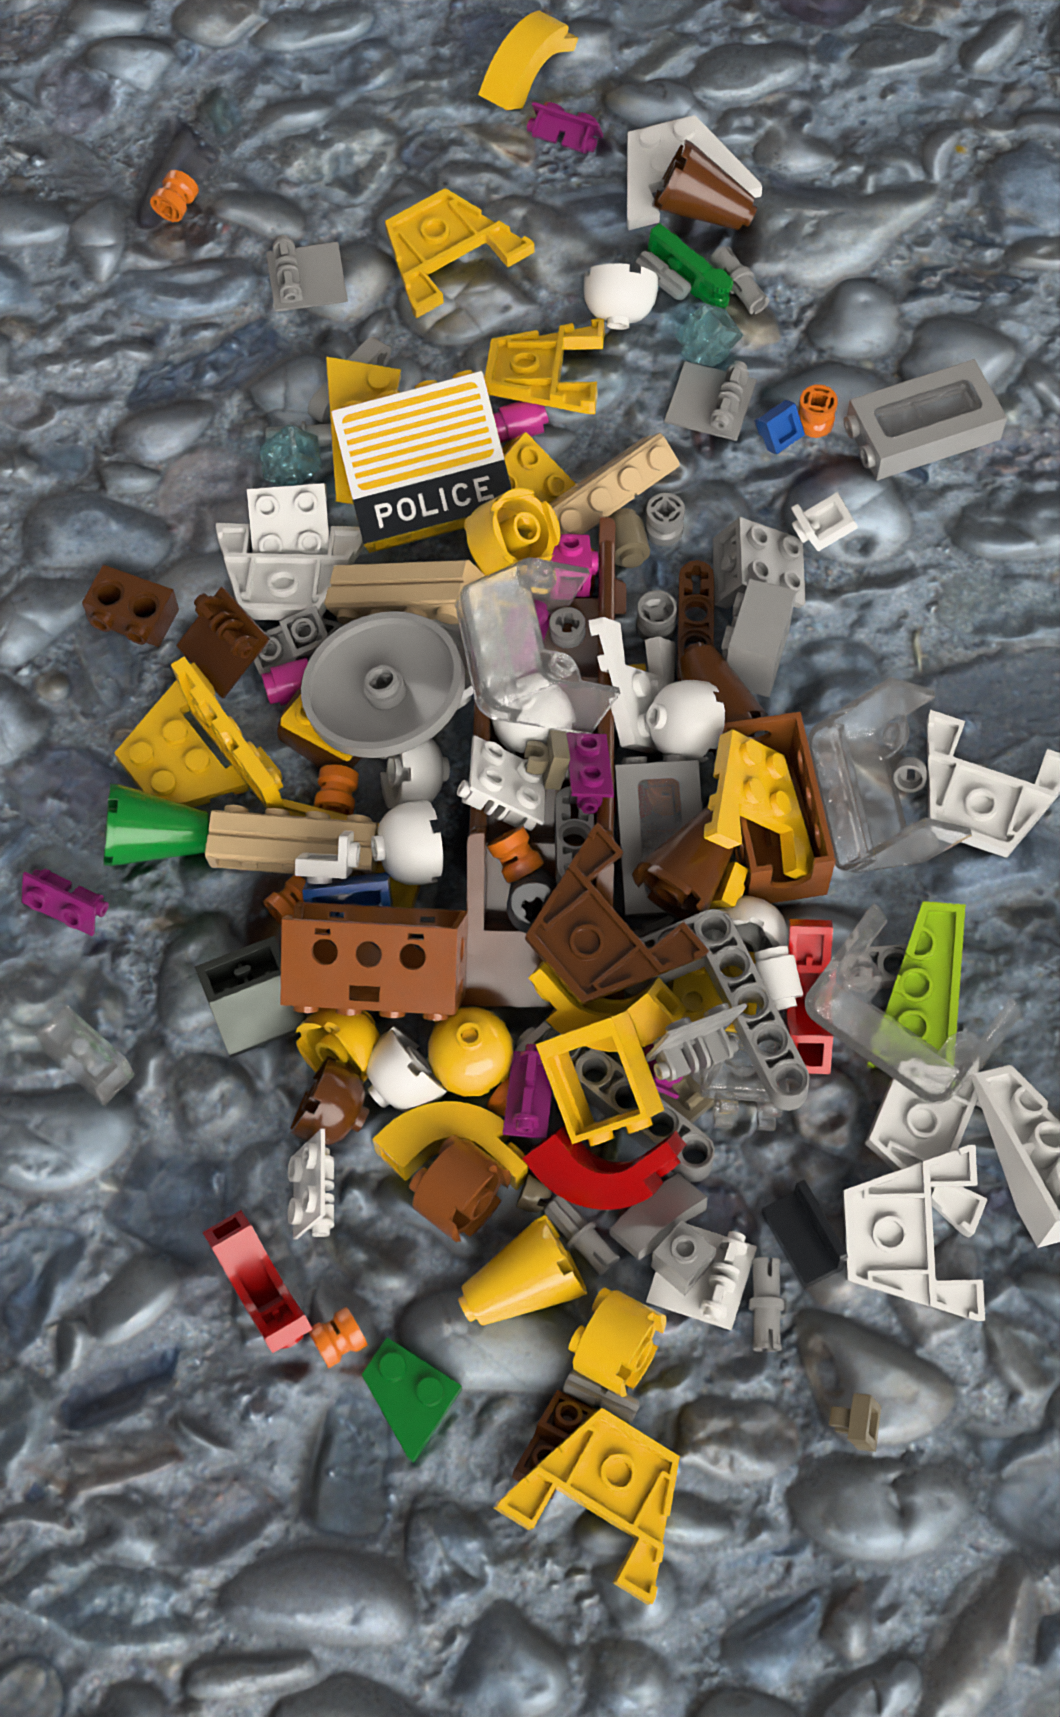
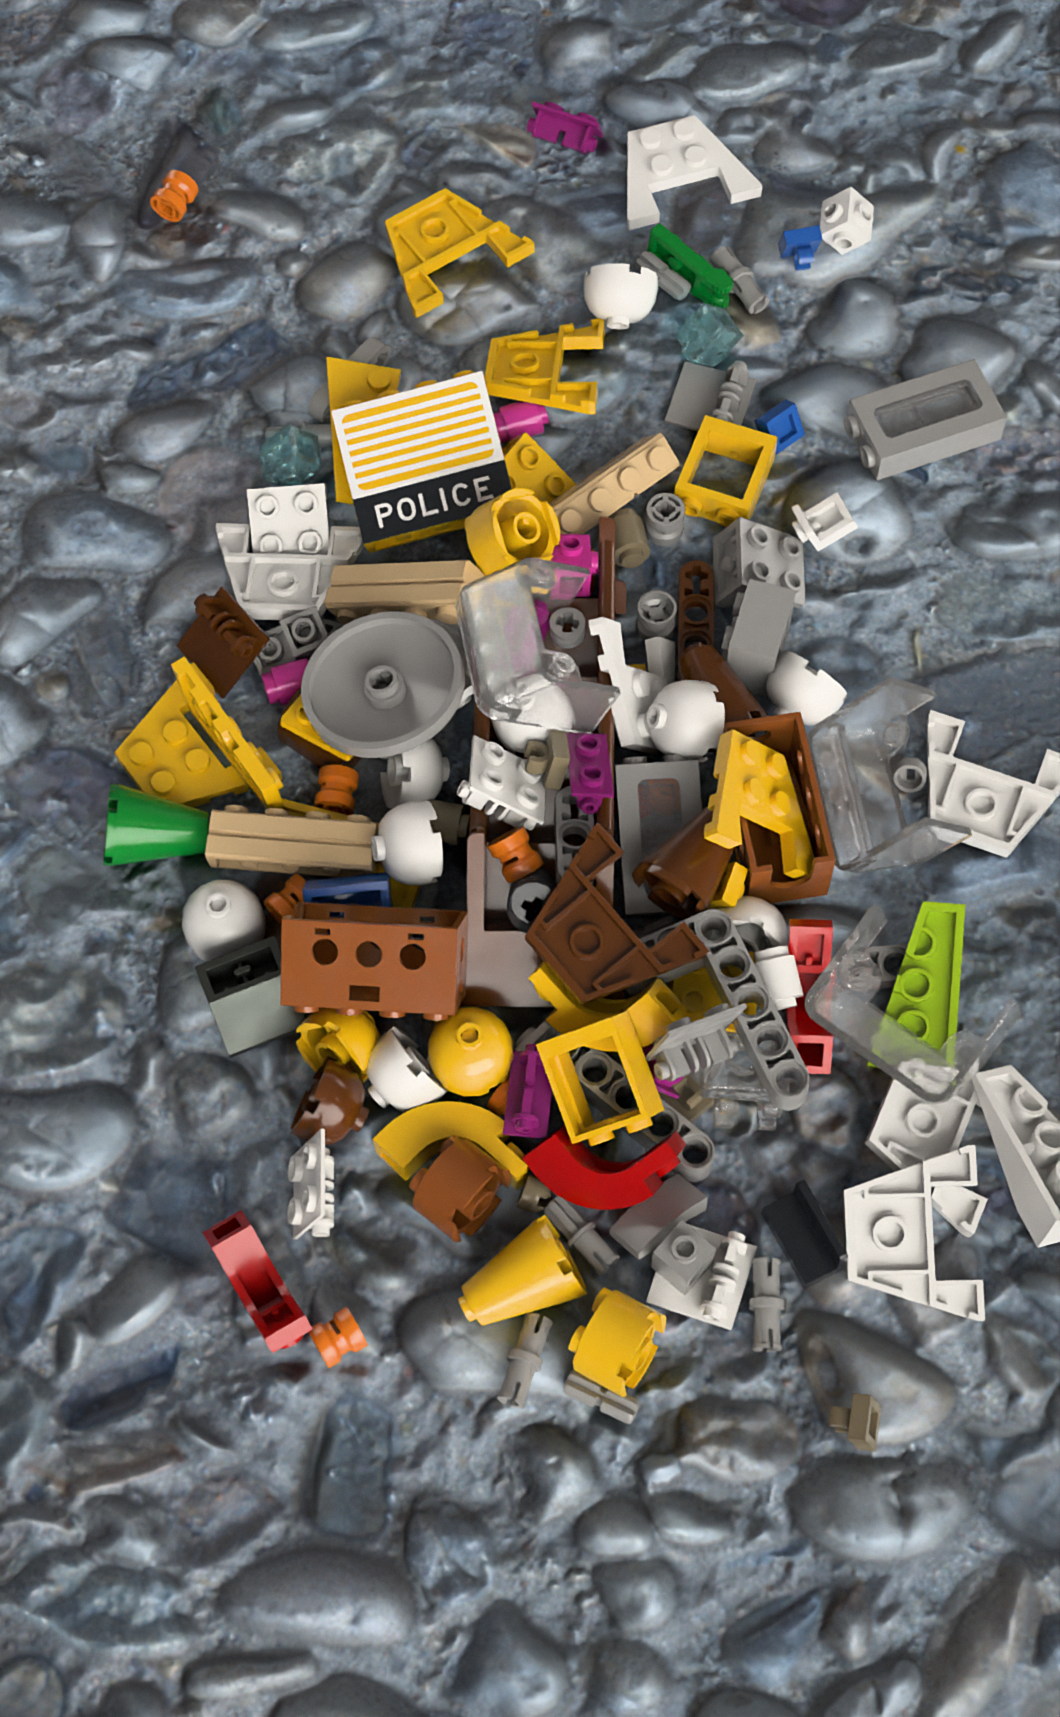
magenta hinge [22,868,109,936] -> none
clear brick [35,1005,135,1106] -> none
reddish brown brick [82,565,179,647] -> none
light grey hinge [266,235,348,312] -> none
white bracket [295,831,360,884] -> none
green wing [362,1337,462,1463] -> none
yellow arch [478,10,578,110] -> none
yellow wing [493,1408,680,1605] -> none
reddish brown slope [512,1390,596,1499] -> none
reddish brown cone [652,139,757,230] -> none
orange wheel [798,384,838,438] -> none
none -> white cylinder [182,880,266,961]
none -> dark tan brick [427,799,470,845]
none -> light grey pin [497,1312,553,1409]
none -> yellow window [674,415,778,527]
none -> white cylinder [766,650,847,726]
none -> blue tile [778,225,822,271]
none -> white brick [820,187,874,255]

